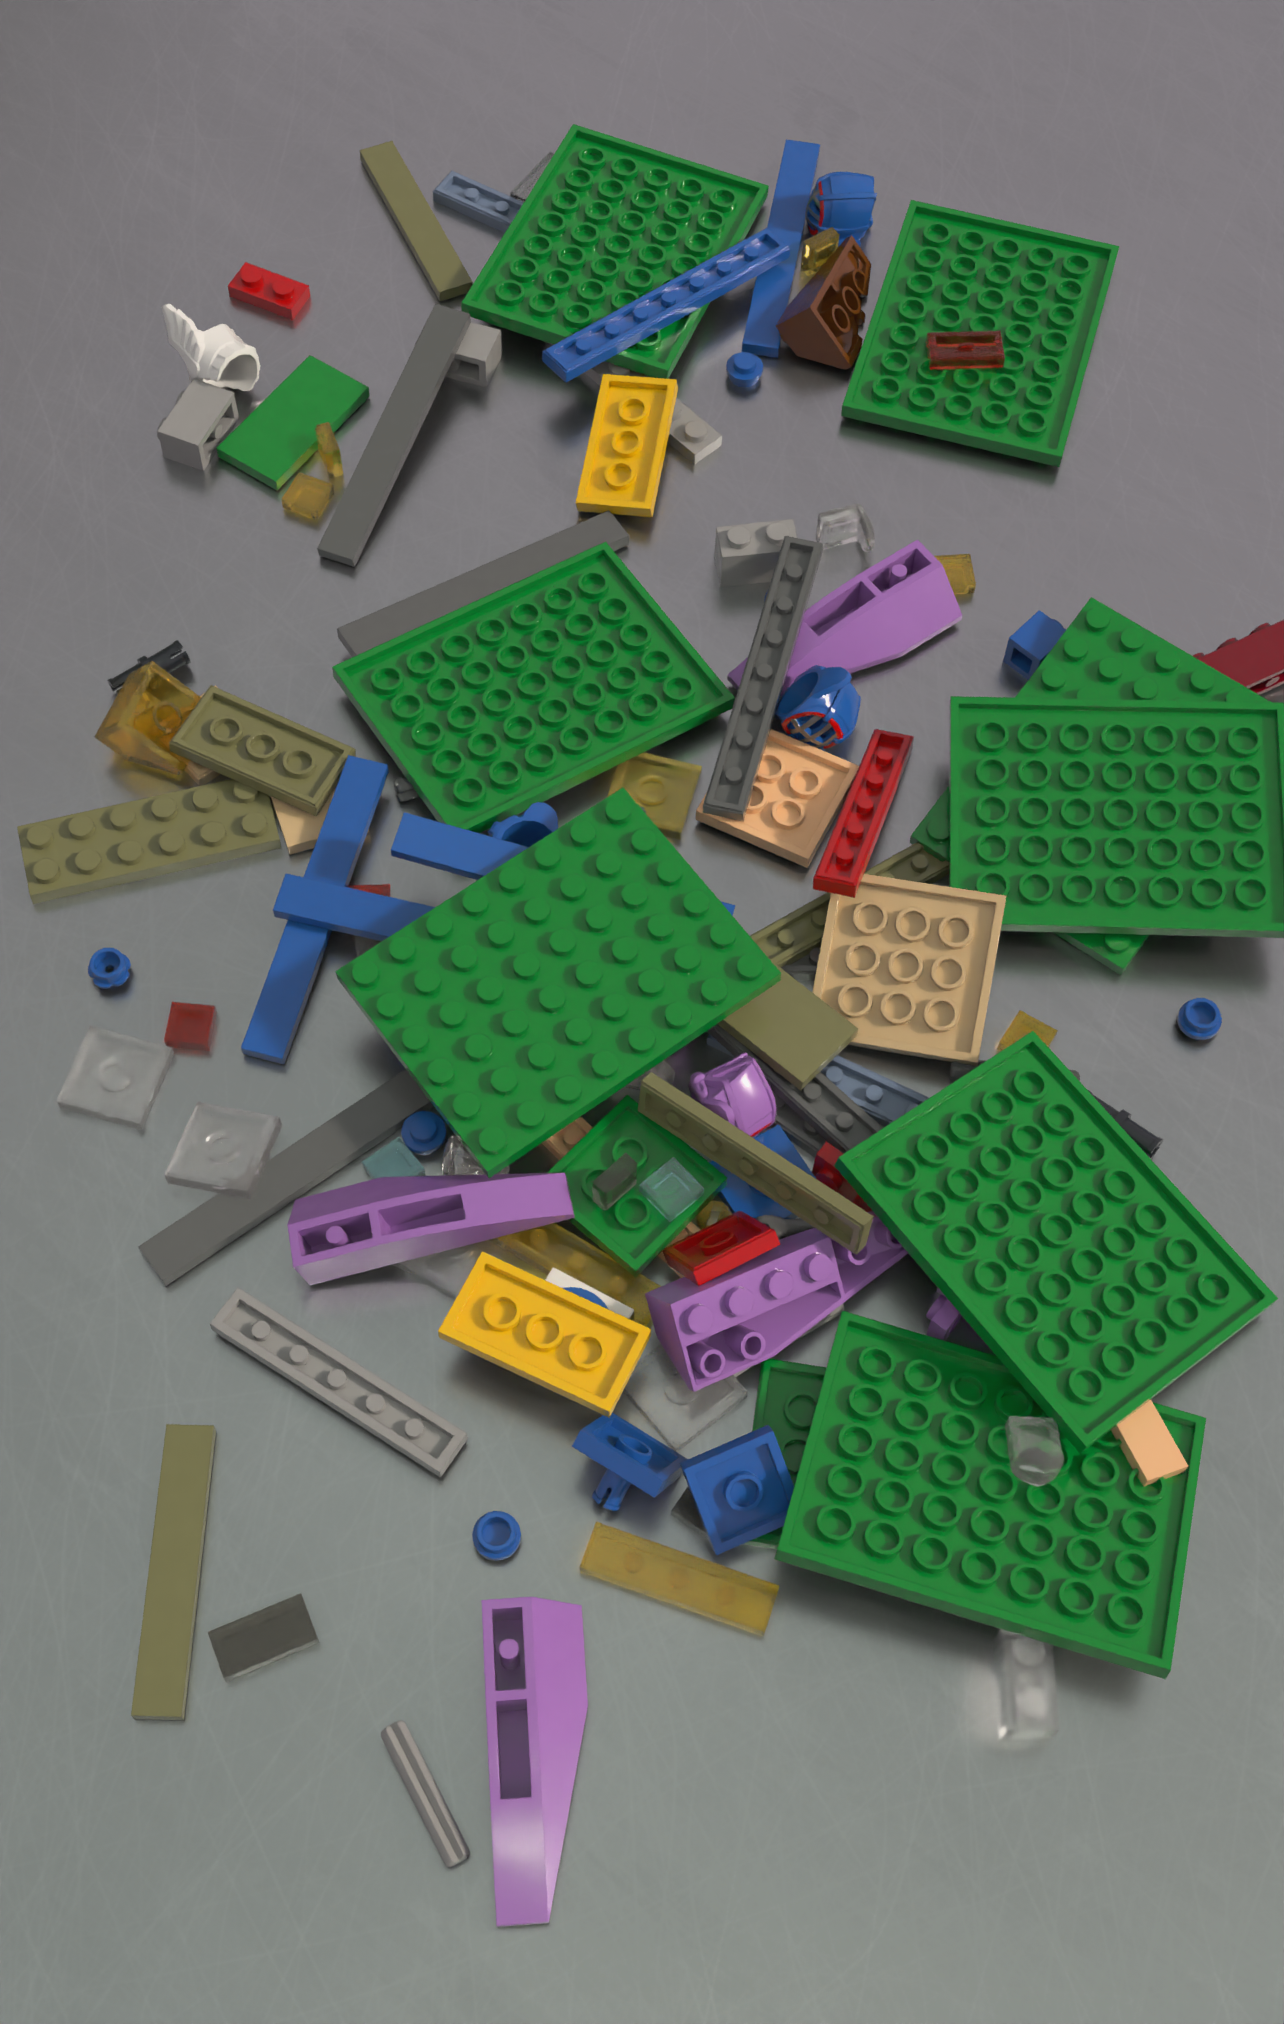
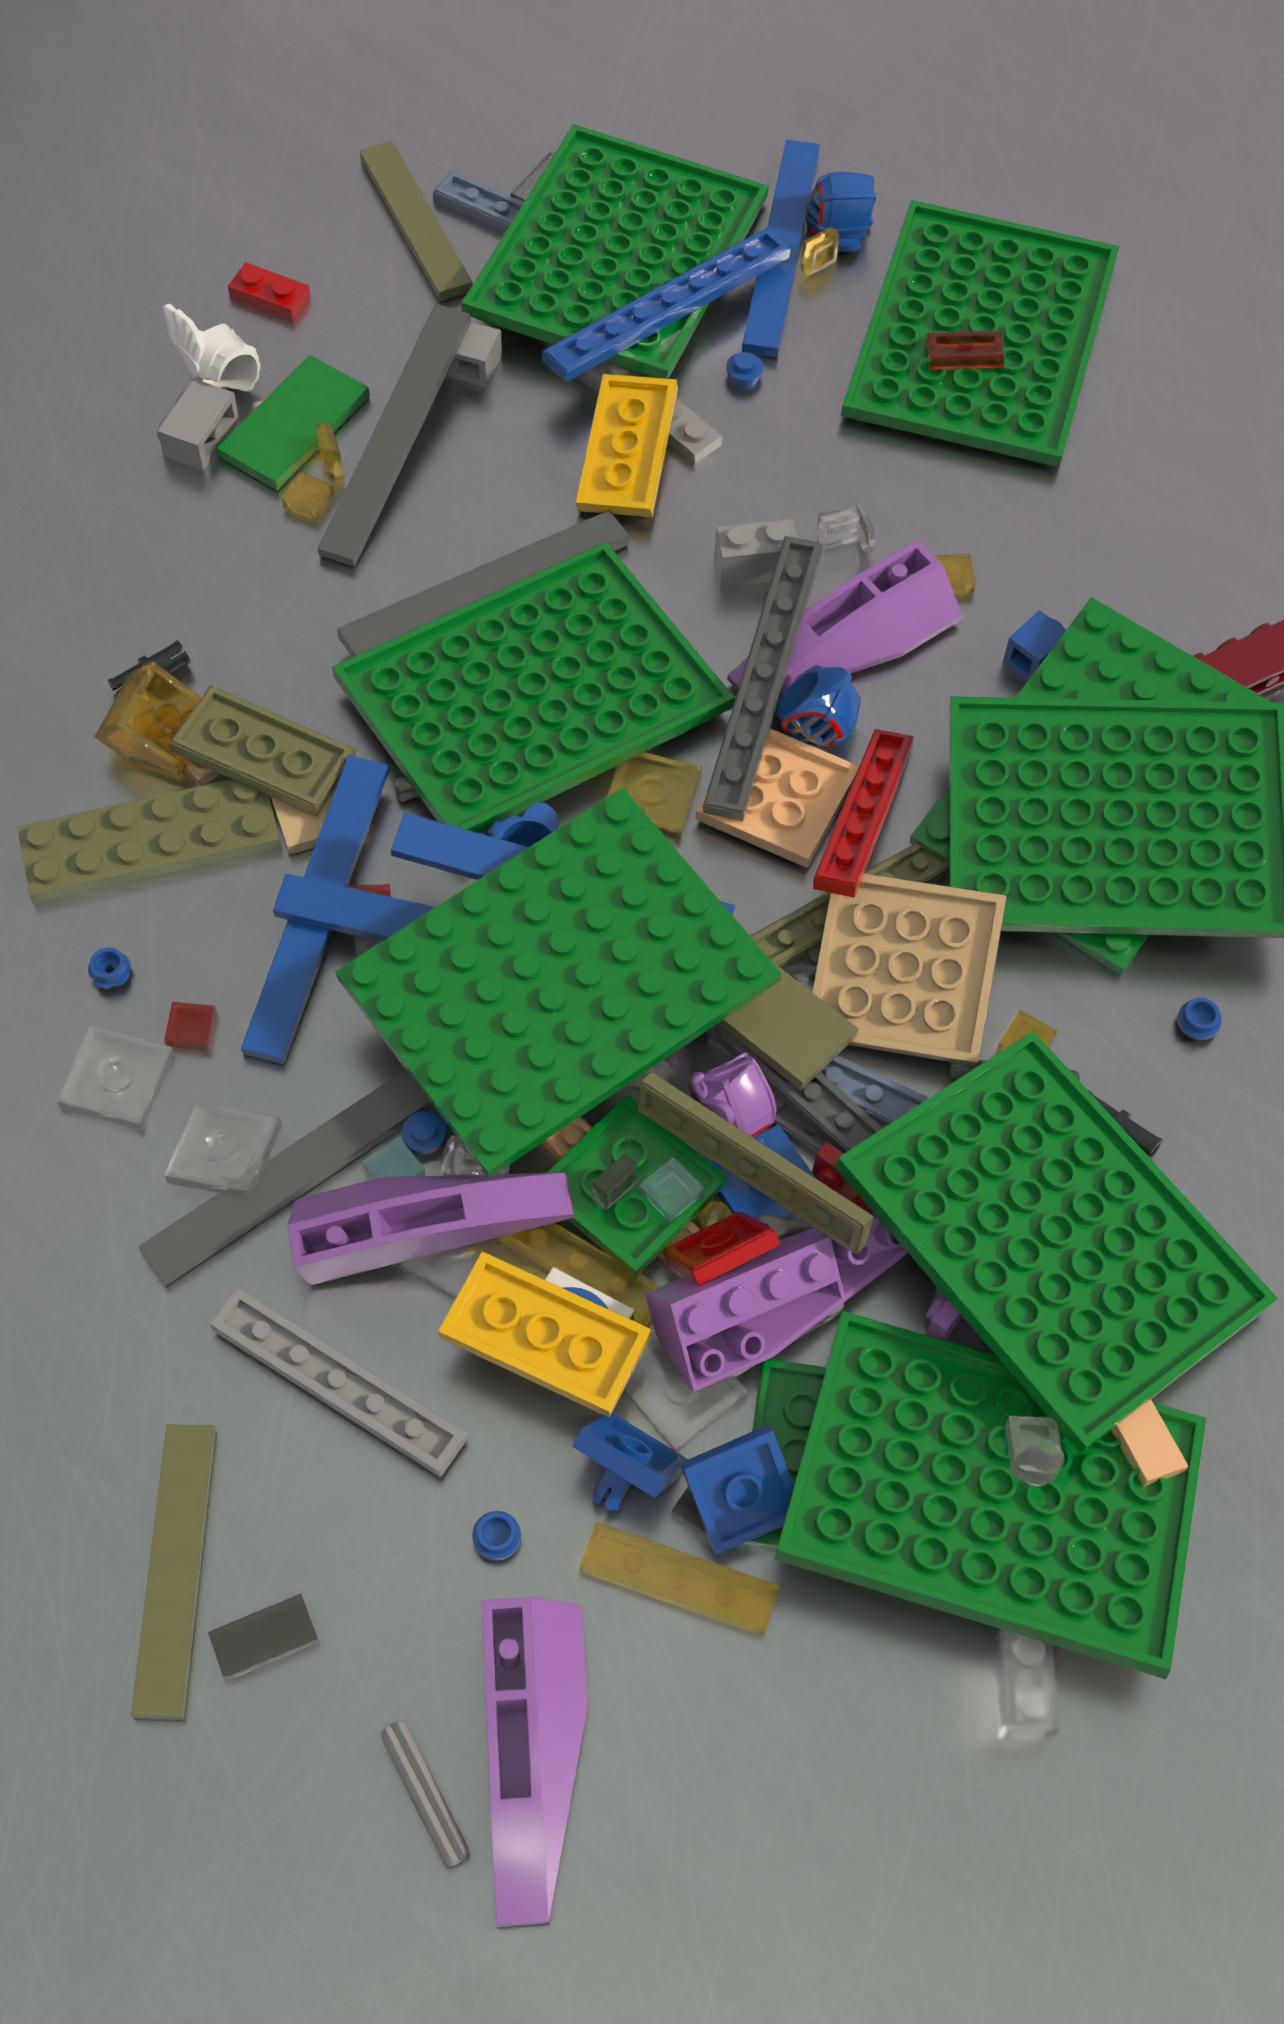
reddish brown wedge [776,235,871,370] -> none

